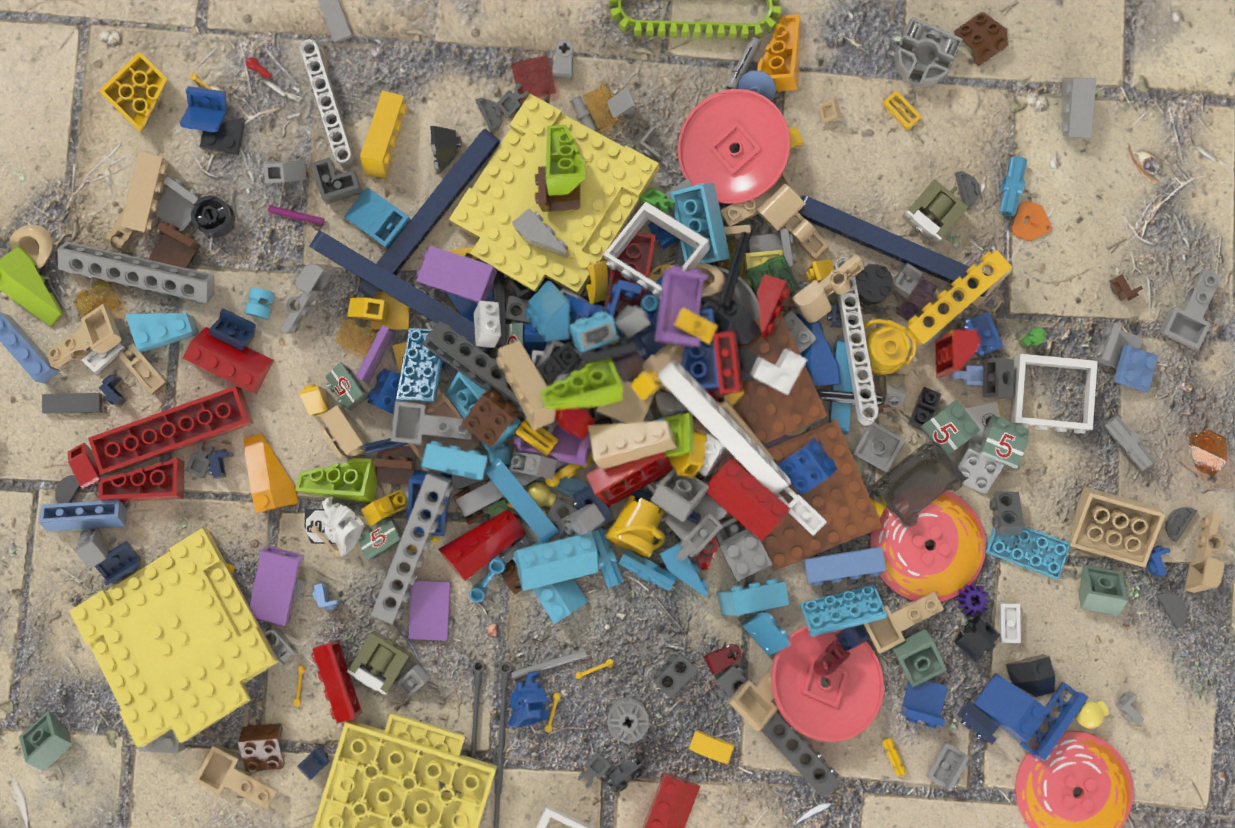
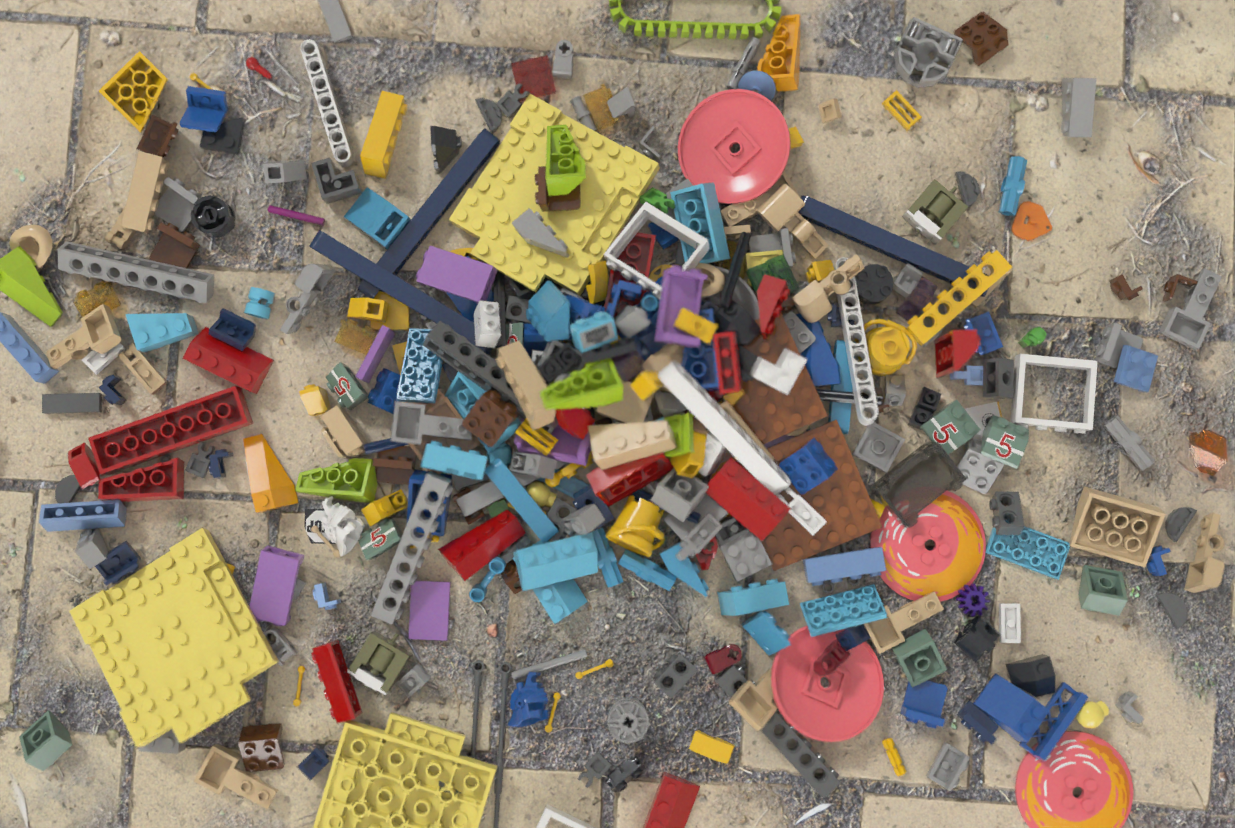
none -> reddish brown bracket [136,115,179,158]
none -> reddish brown bracket [1162,274,1198,302]

